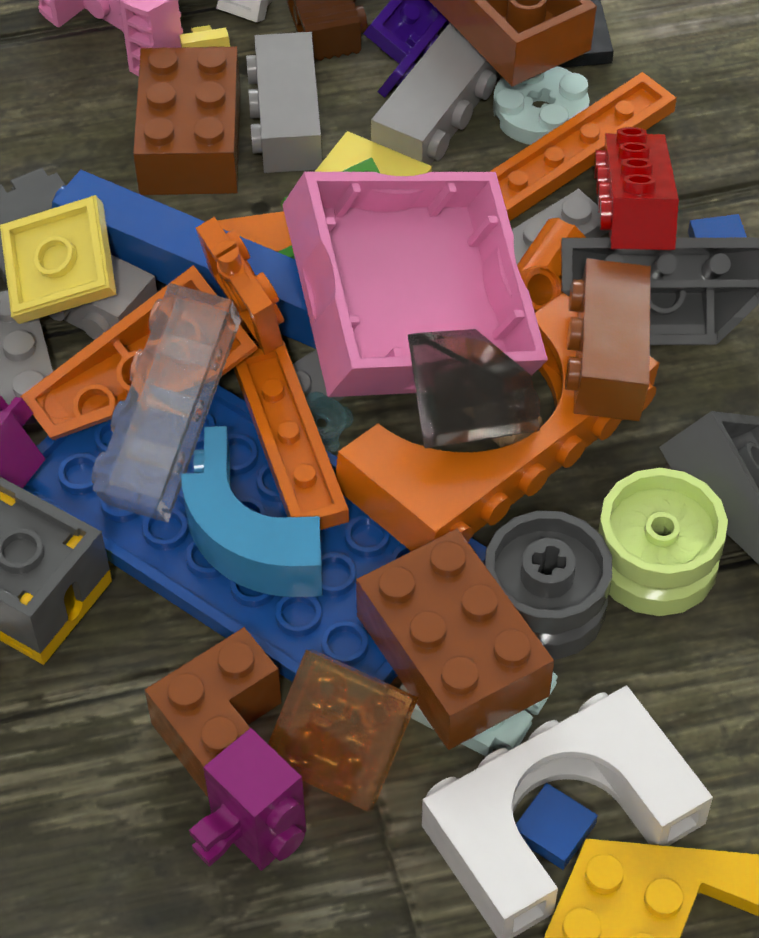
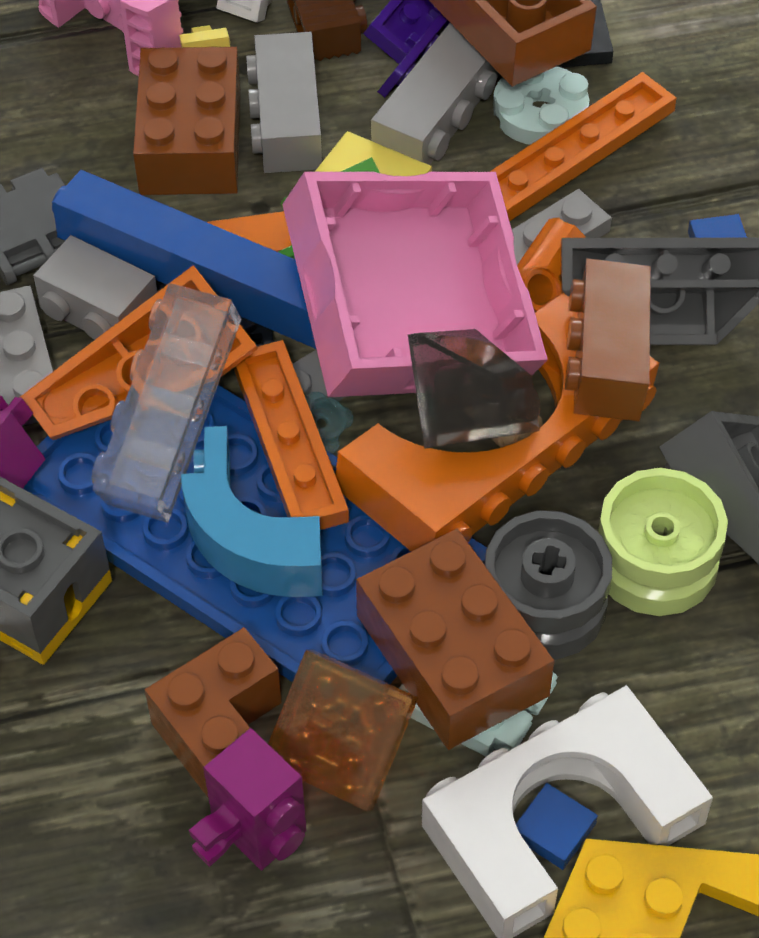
light yellow plate [0,195,117,324] -> none
orange plate [196,217,285,355] -> none
red brick [594,127,679,250] -> none

